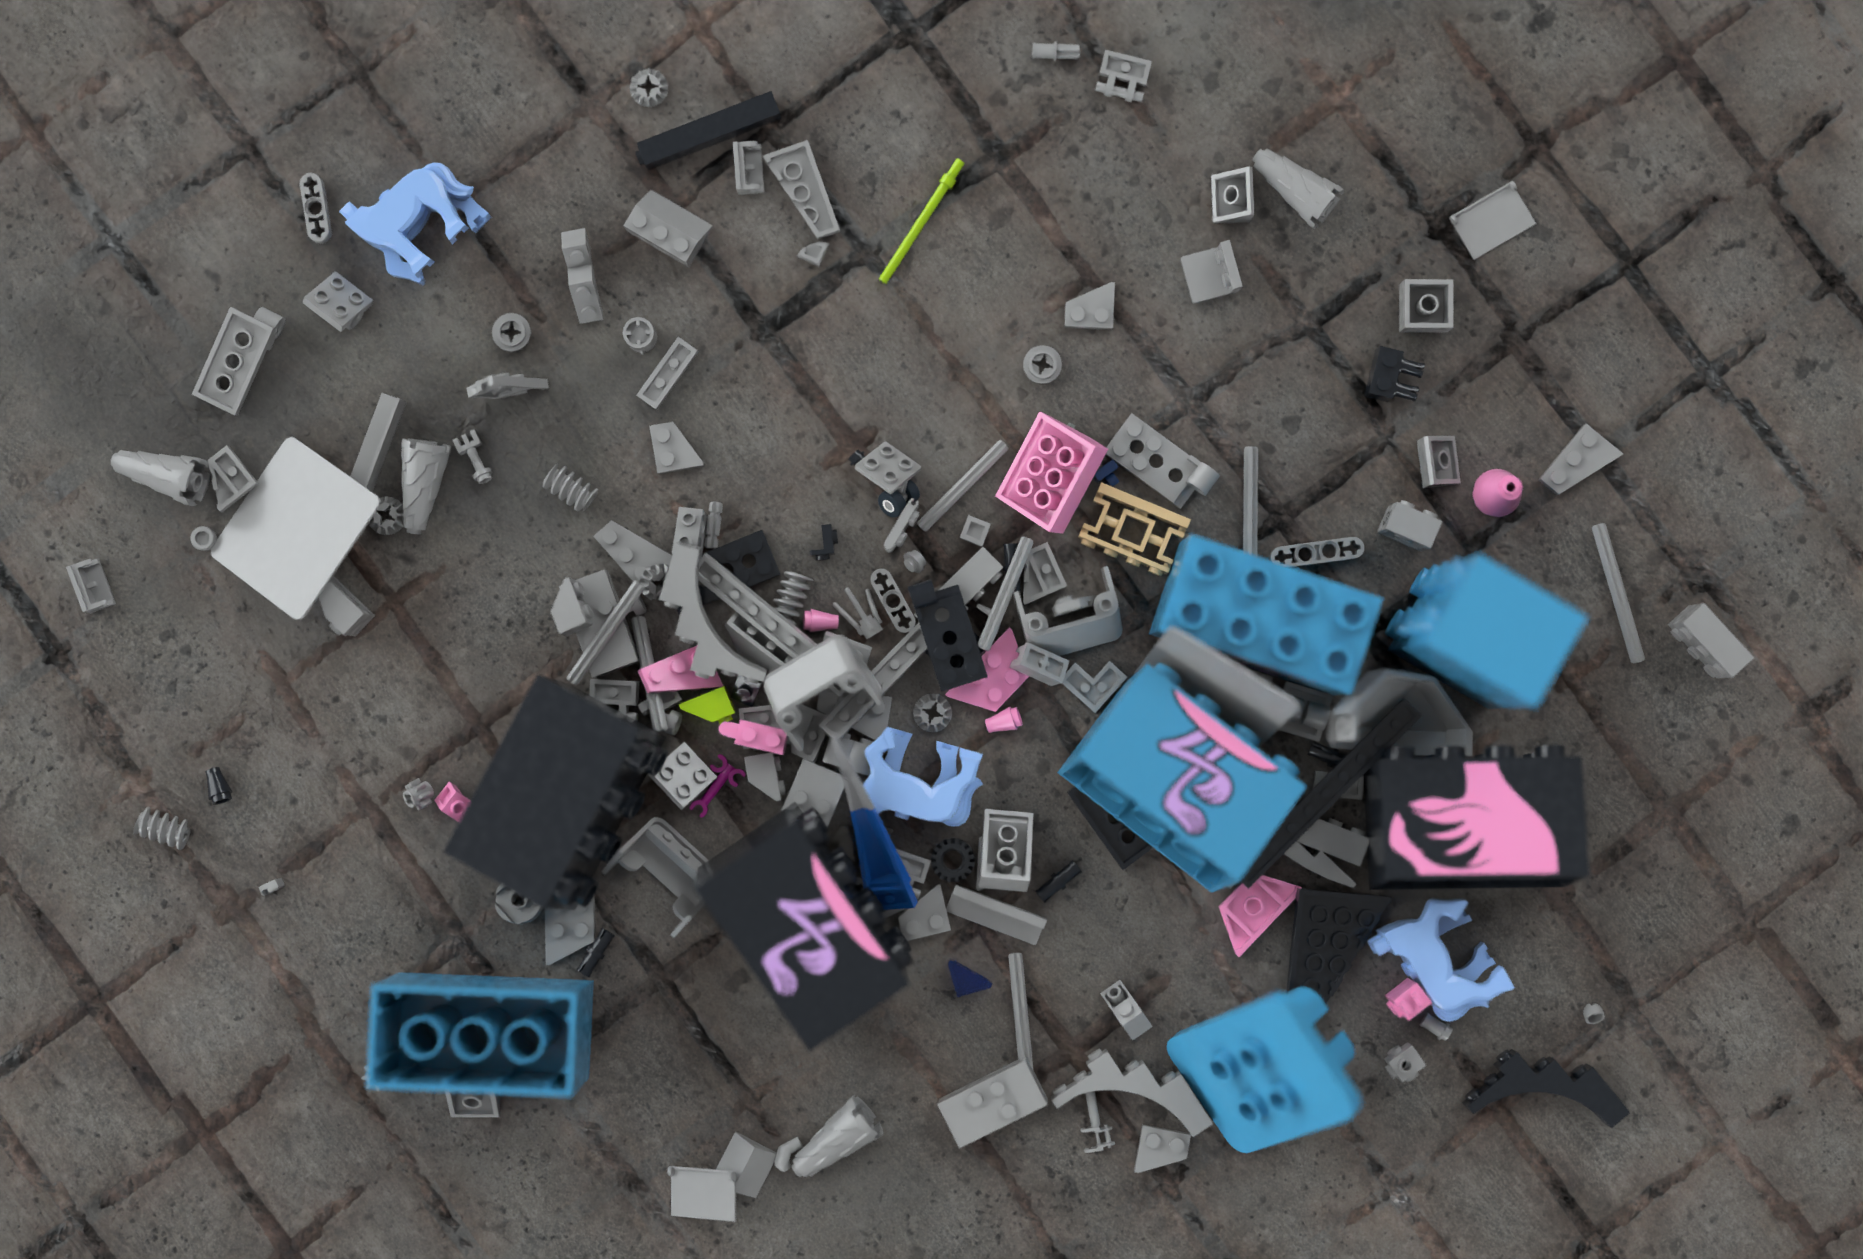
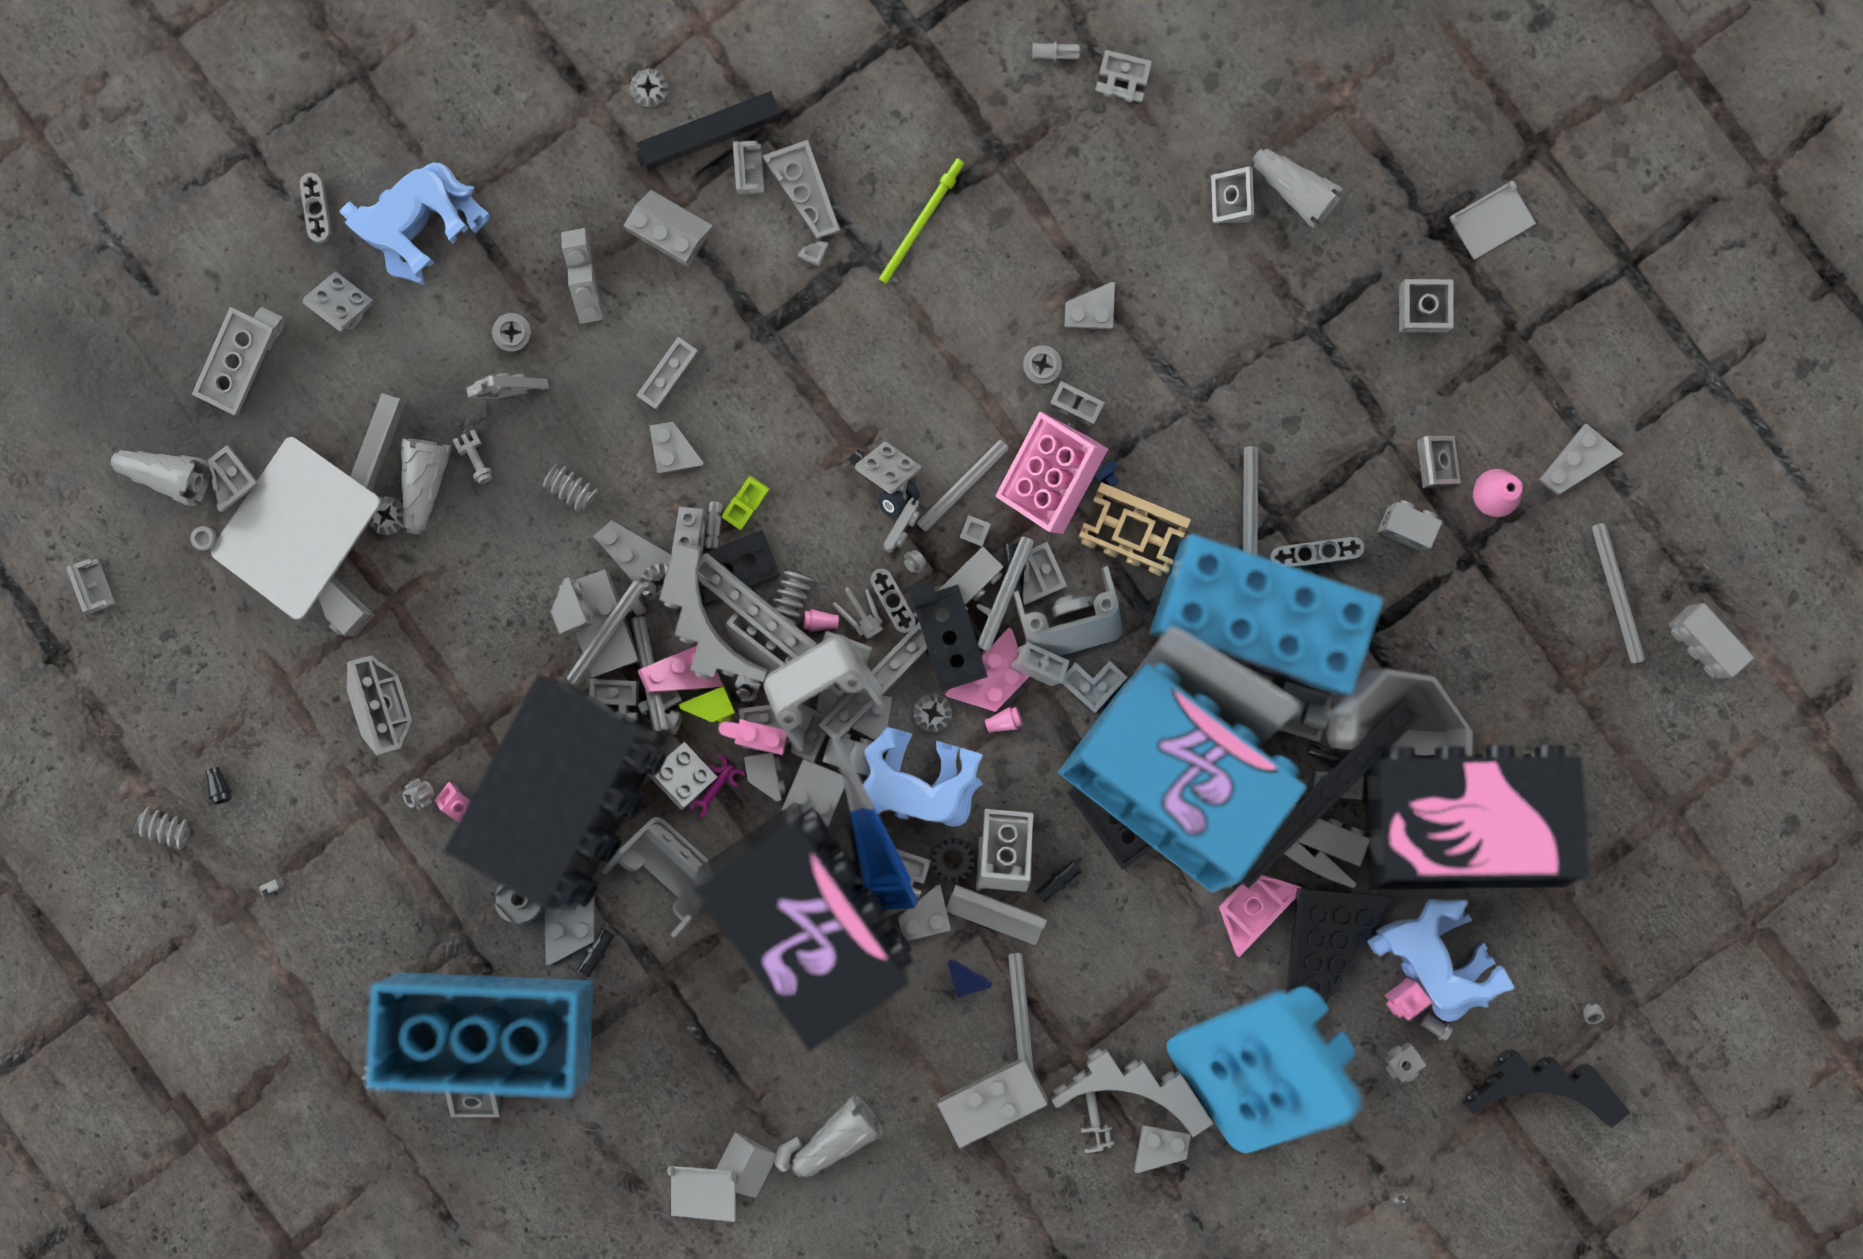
light grey piece [623,317,657,354] -> none
black bracket [809,524,838,561] -> none
light grey slope [1100,980,1153,1040] -> none
light grey hinge [1106,413,1220,509] -> none
light grey bracket [1180,240,1243,304] -> none
black brick [1364,346,1425,402] -> none
dark azure brick [1385,554,1588,709] -> none
none -> light grey wedge [347,655,412,755]
none -> lime slope [721,475,770,530]
none -> light grey brick [1049,381,1105,427]

